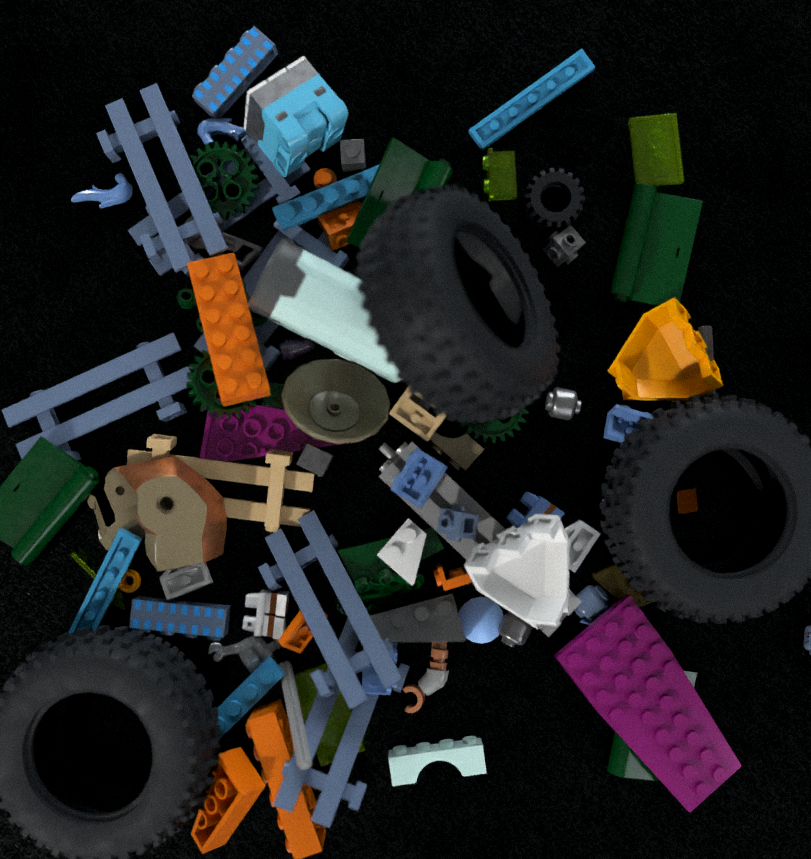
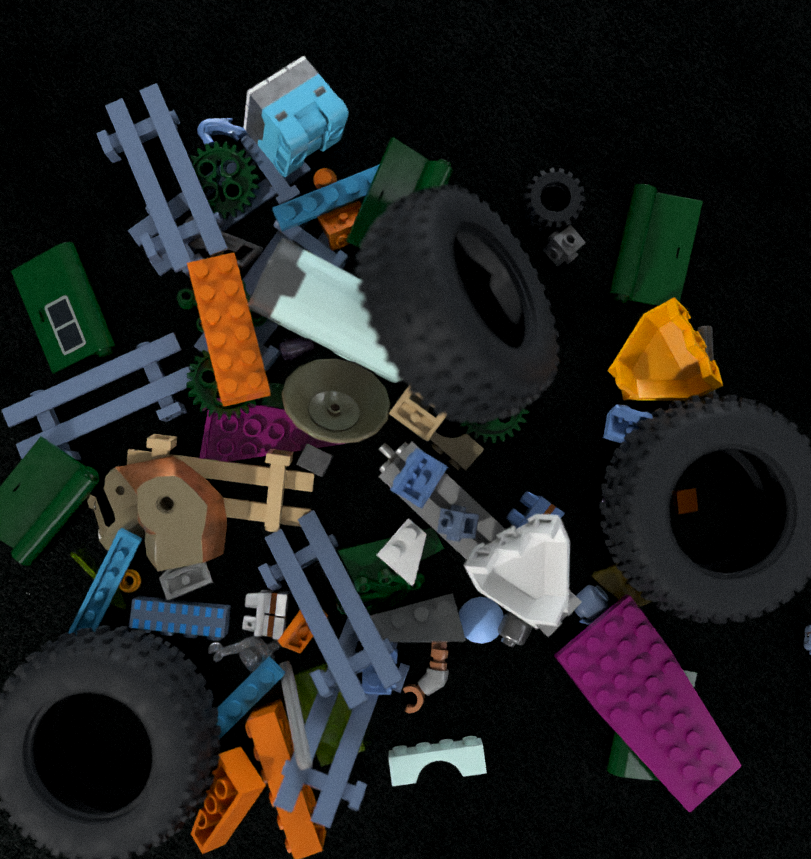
medium blue piece [71,173,133,208] -> none
sand blue brick [192,26,278,119] -> none
flat silver brick [340,139,366,172] -> none
orange bracket [434,563,472,591] -> none
dark azure plate [468,49,595,151] -> none
clear neon green bracket [482,148,517,201] -> none
flat silver head [545,387,581,420] -> none
white wing [565,520,601,573] -> none
clear neon green tile [628,113,684,187] -> none
none -> dark green door [11,242,116,373]

